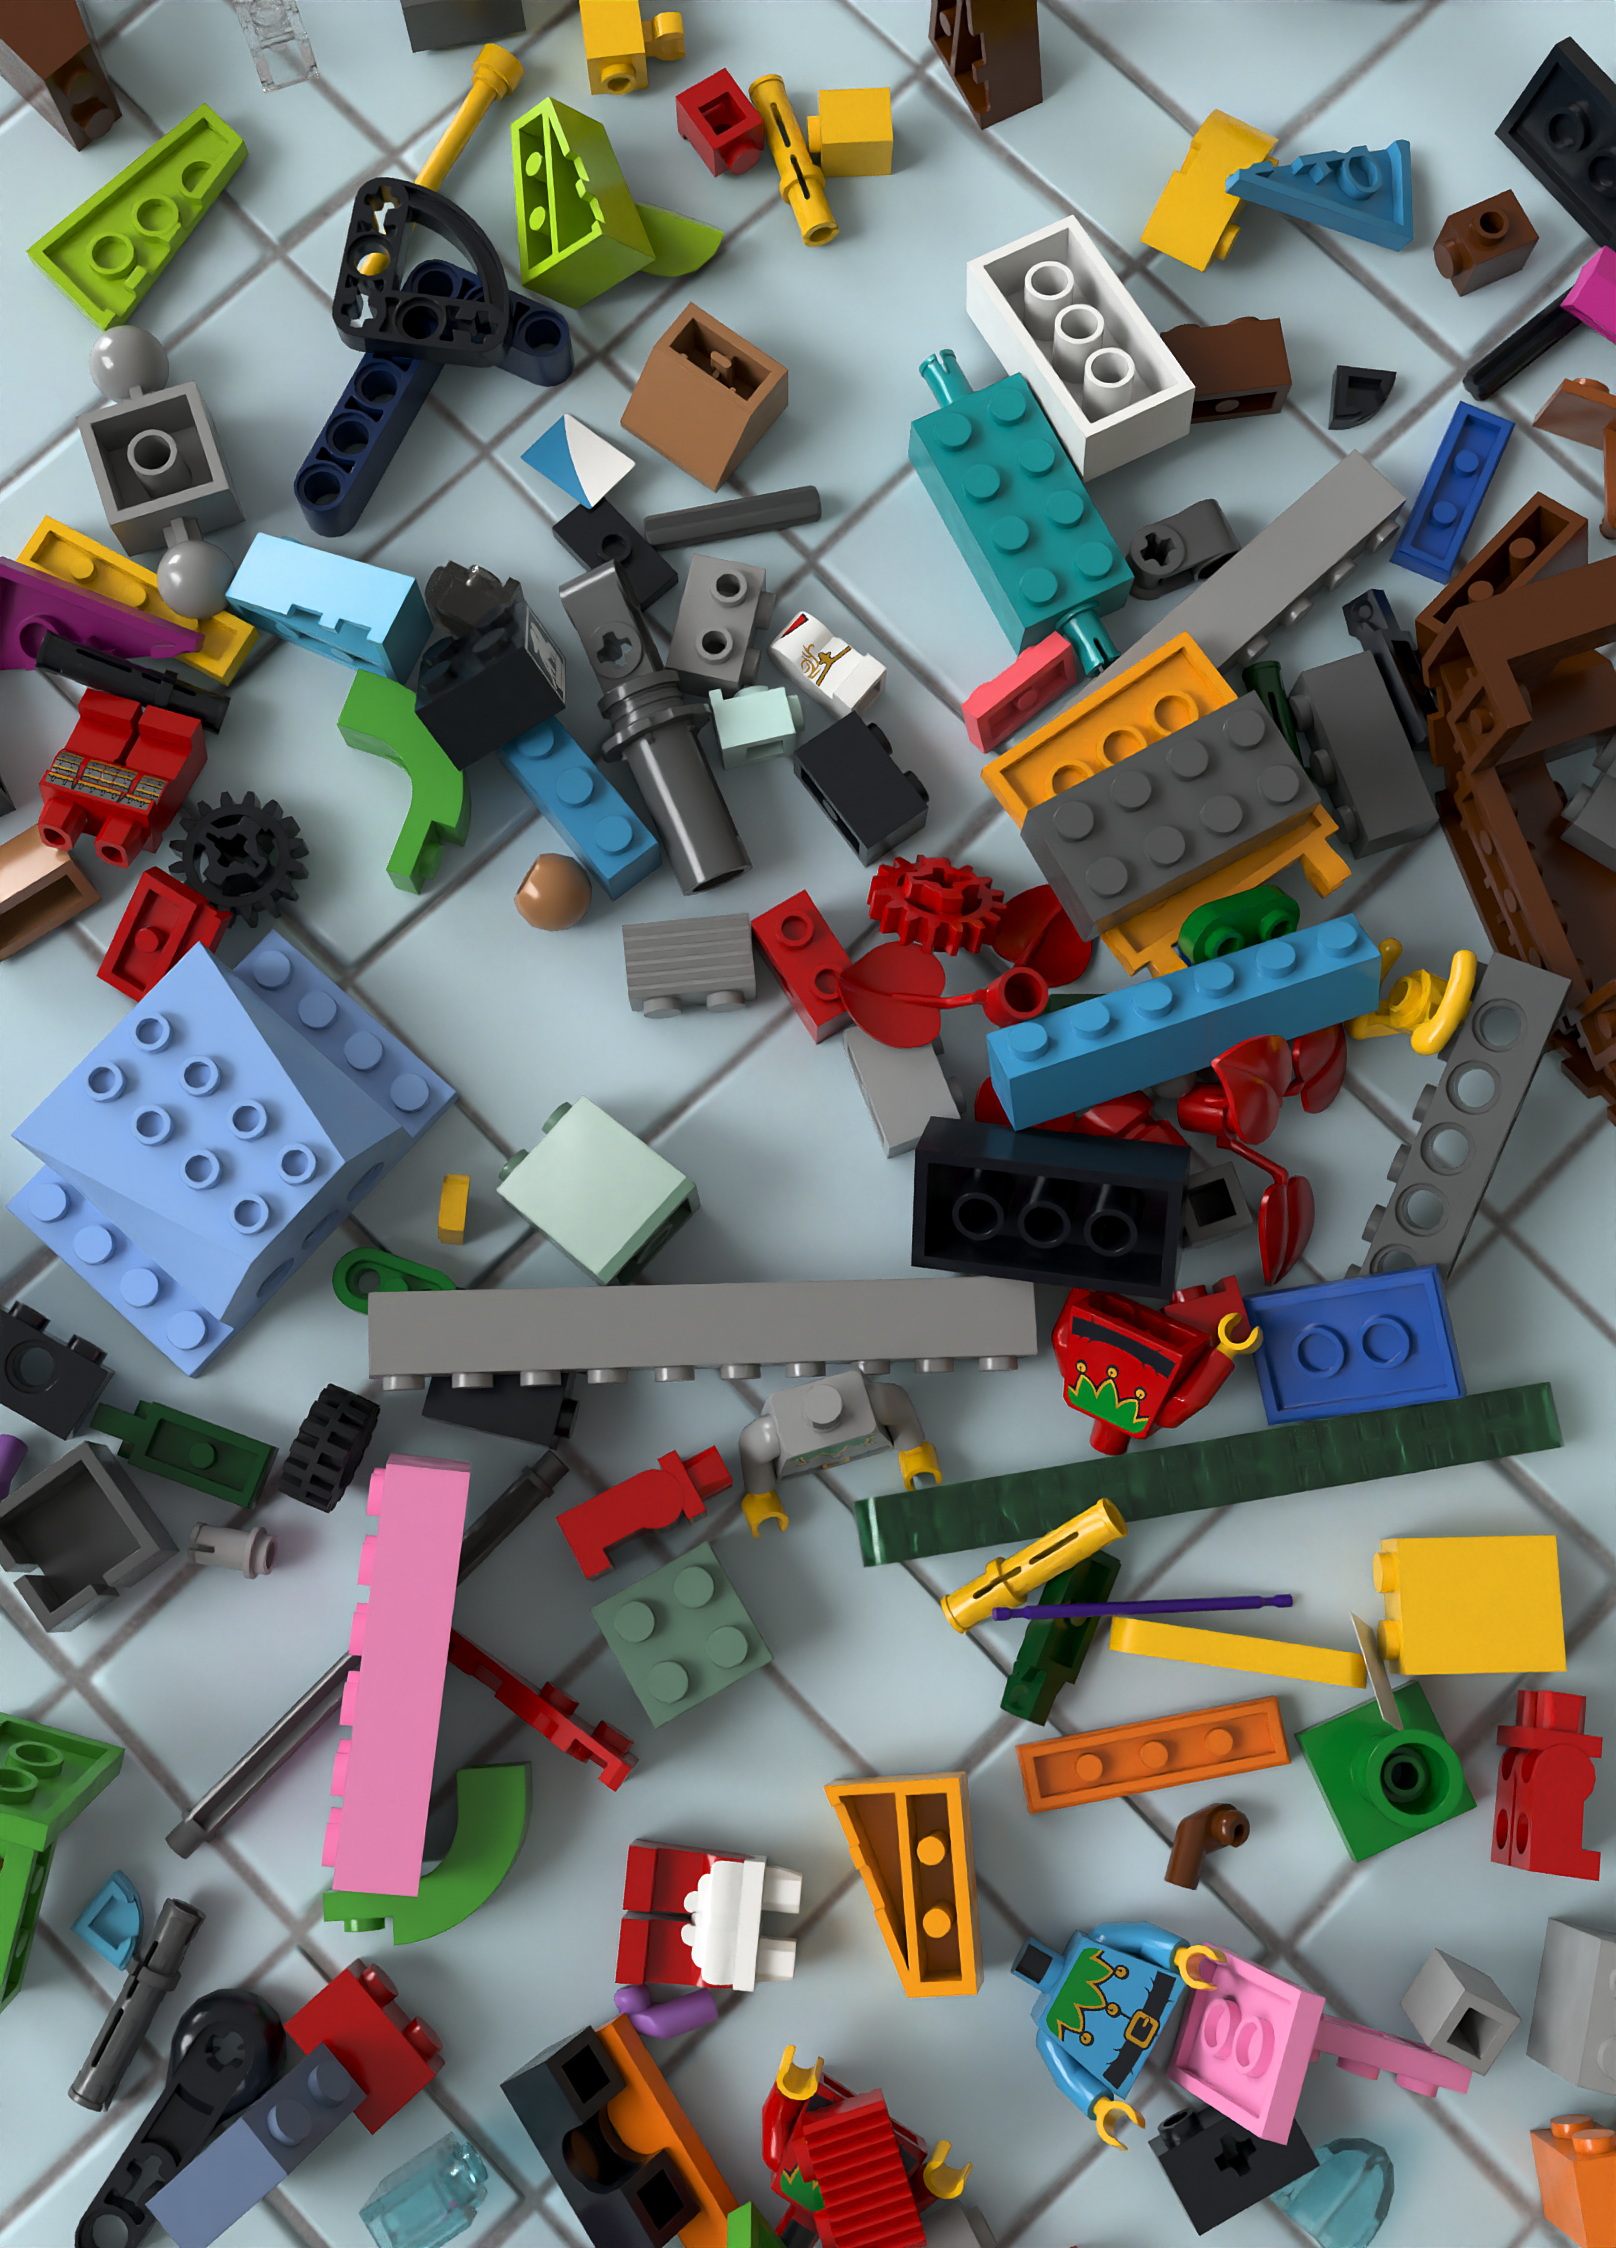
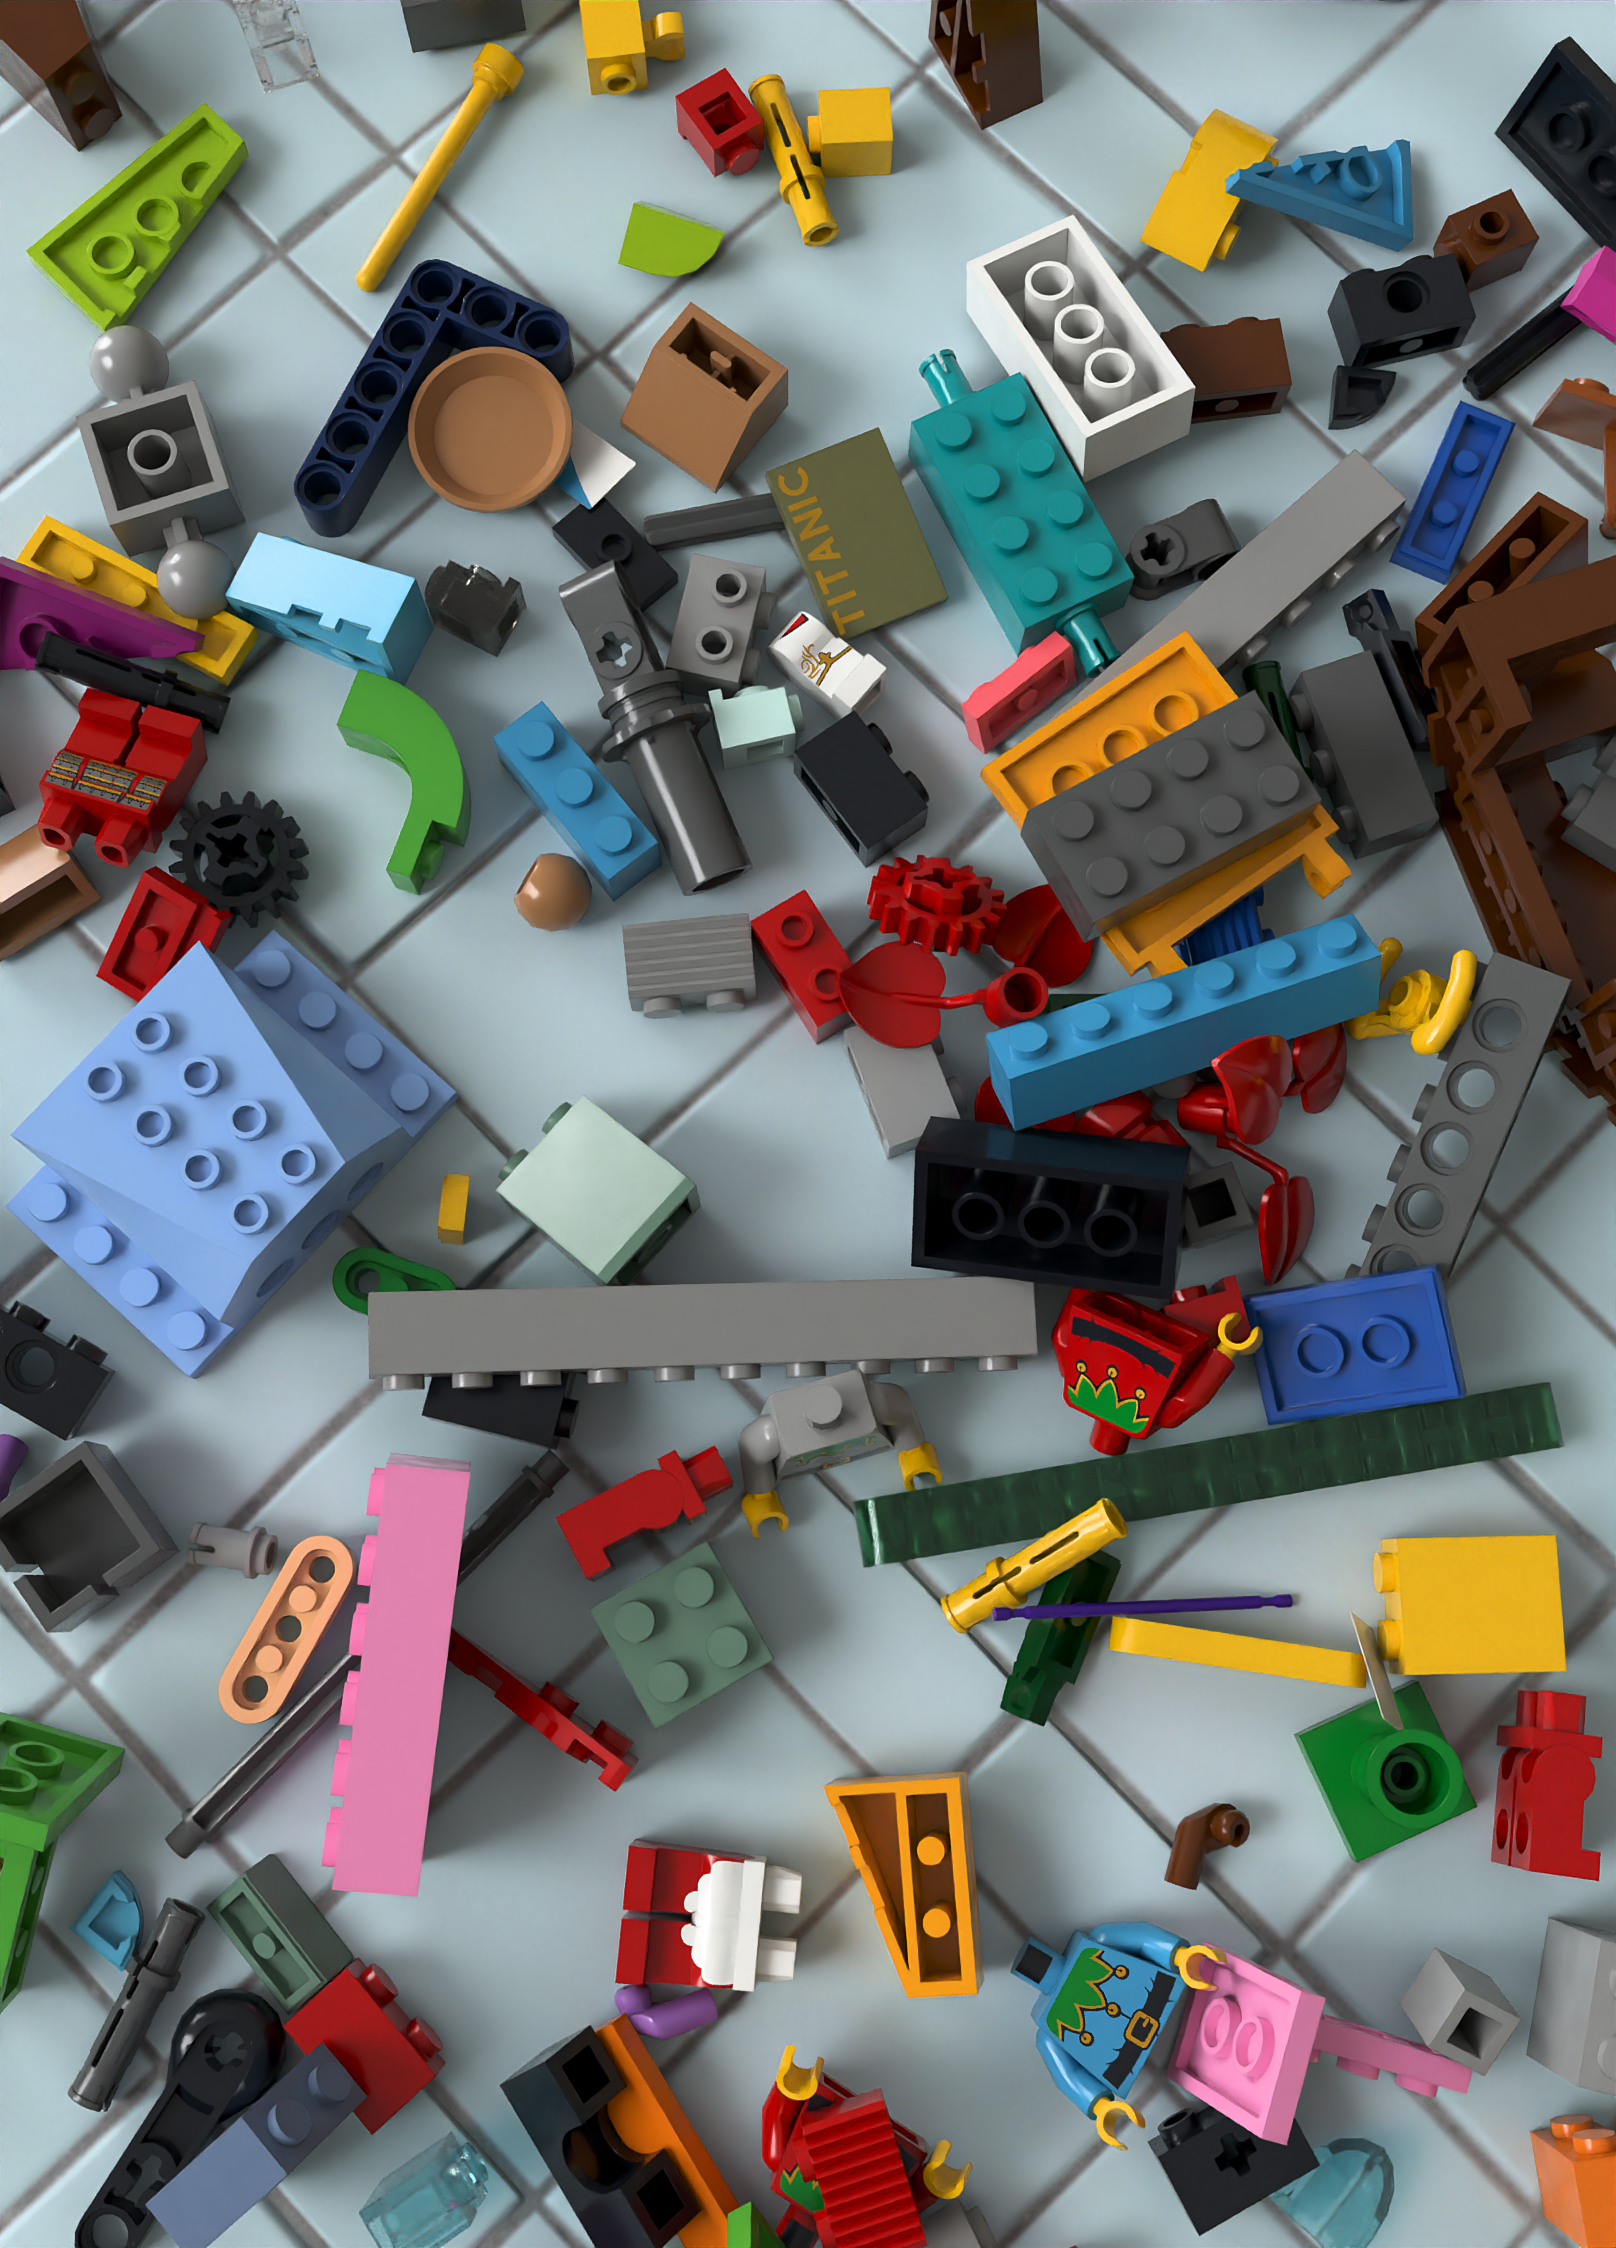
dark green hinge [89,1400,280,1510] -> none
black tyre [278,1383,380,1513] -> none
bright green arch [323,1761,533,1946] -> none
black beam [332,177,513,368] -> none
black brick [414,599,566,771] -> none
lime wedge [510,96,656,310] -> none
orange tile [1015,1695,1292,1814] -> none
green plate [1178,884,1300,964] -> none
none -> sand green slope [206,1854,353,2016]
none -> light nougat plate [218,1536,357,1724]
none -> medium nougat piece [408,346,573,513]
none -> olive tile [765,427,949,642]
none -> black brick [1327,253,1476,369]

